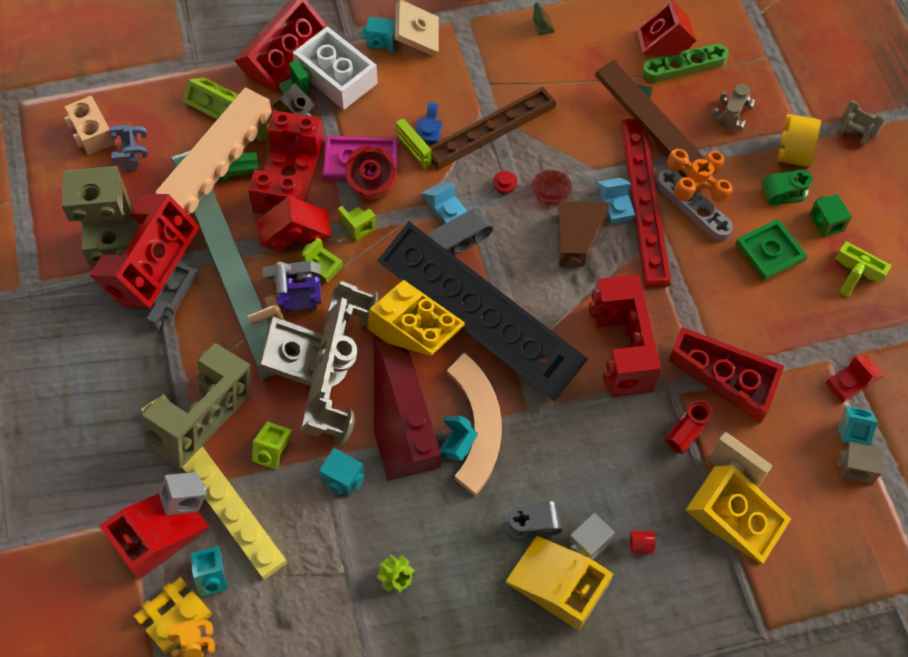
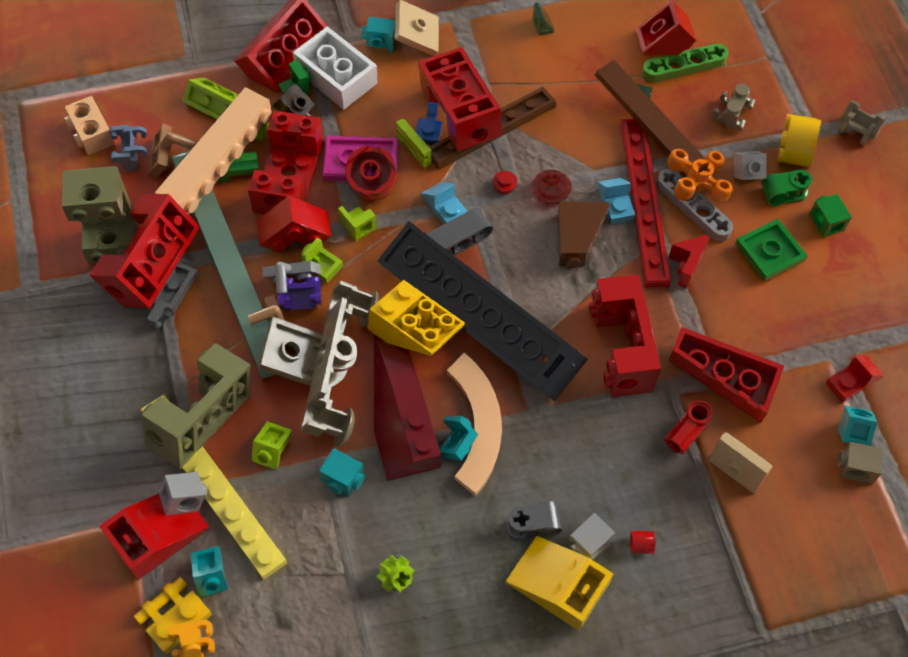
yellow slope [686,465,791,564] -> none
lime plate [835,241,892,296] -> none
none -> medium nougat plate [148,123,196,178]
none -> red plate [418,47,502,151]
none -> red slope [669,235,710,289]
none -> light grey brick [734,151,766,180]

